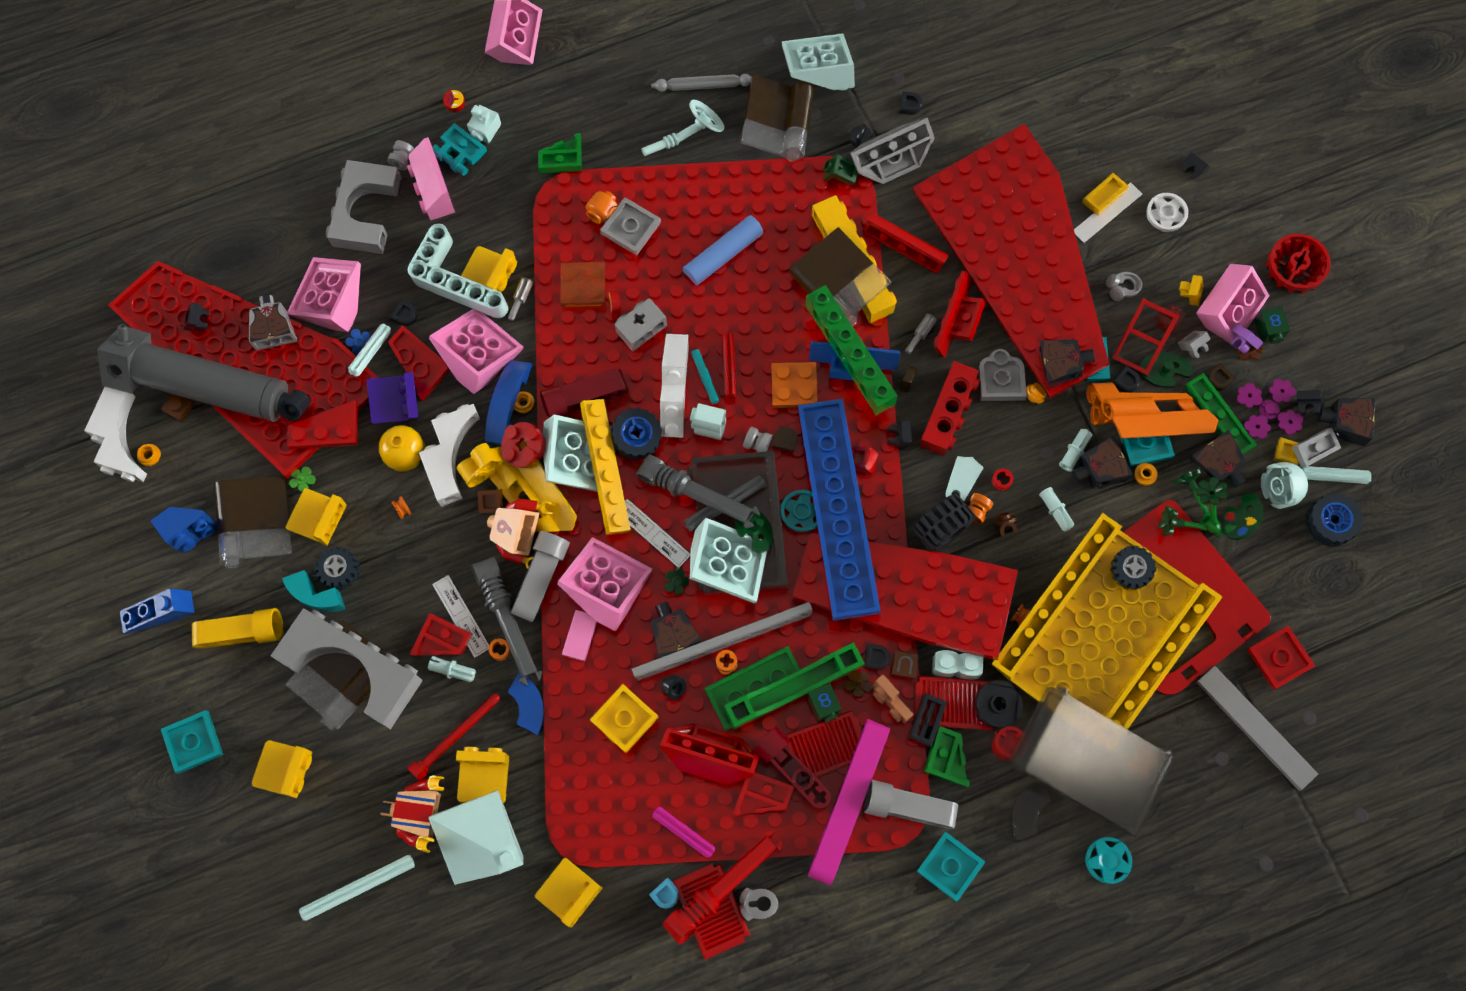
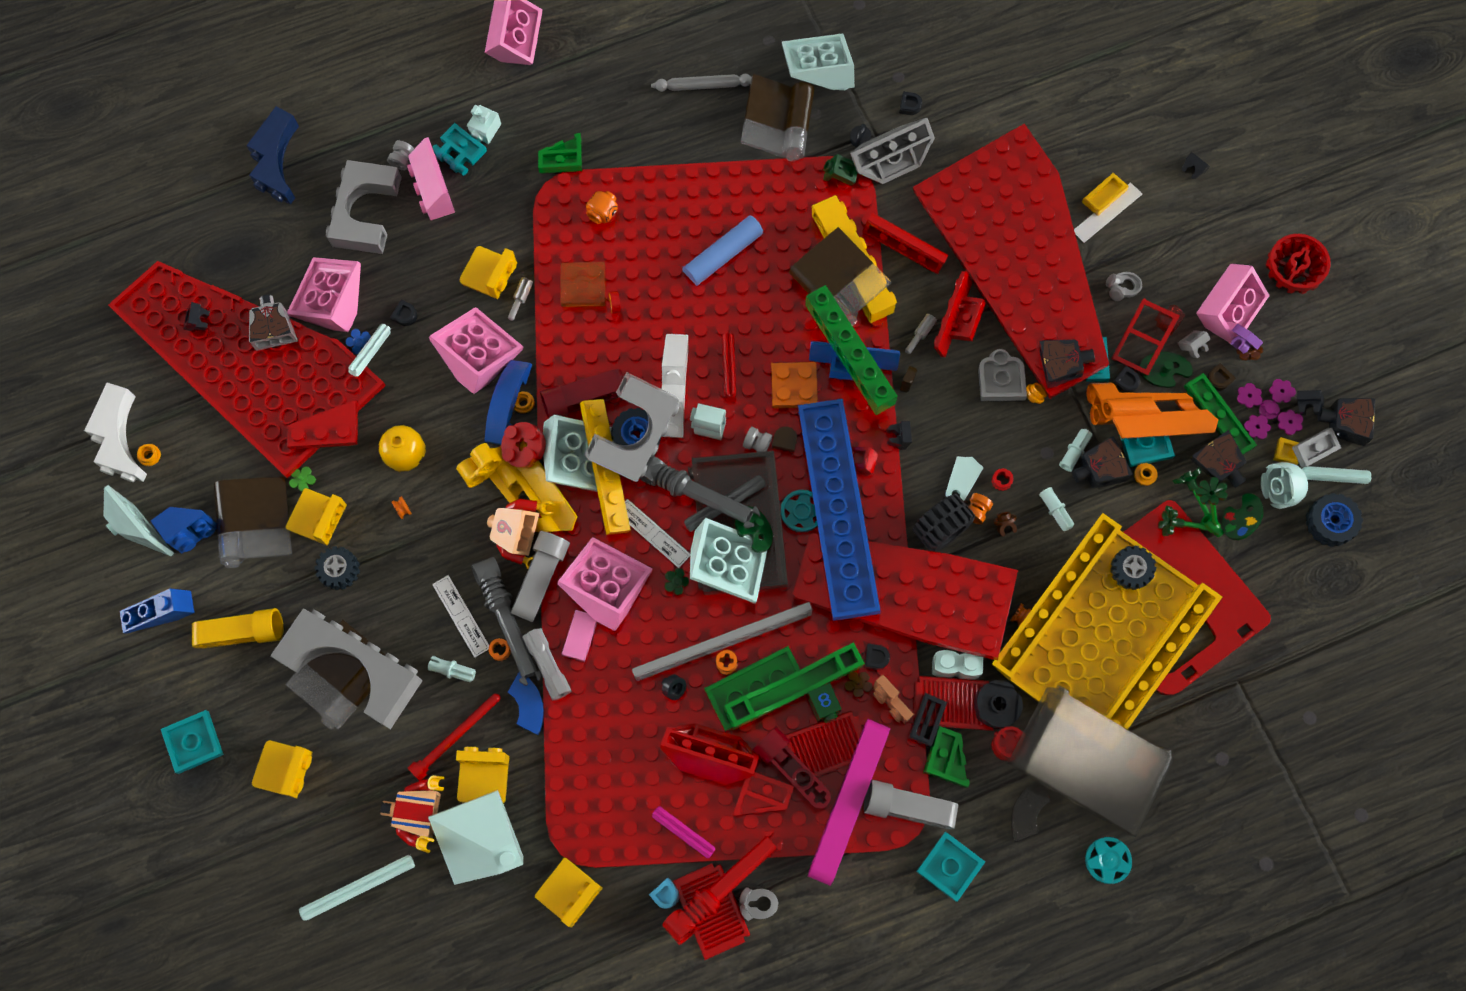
dark grey piece [97,324,310,422] -> none
reddish brown plate [161,394,195,423] -> none
teal brick [282,570,345,612] -> none
dark purple bracket [367,372,418,424] -> none
red wing [388,325,450,401] -> none
light aqua beam [408,224,508,318] -> none
red wing [410,613,473,656] -> none
white arch [419,404,480,507] -> none
tile [443,90,465,112] -> none
reddish brown plate [477,489,503,513] -> none
yellow bracket [590,684,659,753] -> none
light grey plate [600,197,661,255] -> none
light grey brick [615,298,667,352] -> none
light aqua dish [641,100,724,156] -> none
torso [651,602,702,658] -> none
teal piece [691,349,719,404] -> none
reddish brown tile [891,651,919,679] -> none
red brick [919,361,980,456] -> none
white wheel [1146,193,1188,232] -> none
yellow tile [1179,275,1204,306] -> none
light grey tile [1196,666,1318,791] -> none
red plate [1247,626,1315,690] -> none
dark green brick [1254,307,1290,344] -> none
none -> light aqua slope [103,485,174,556]
none -> dark blue arch [247,106,299,205]
none -> light grey axle [522,628,571,701]
none -> light grey arch [584,372,679,482]

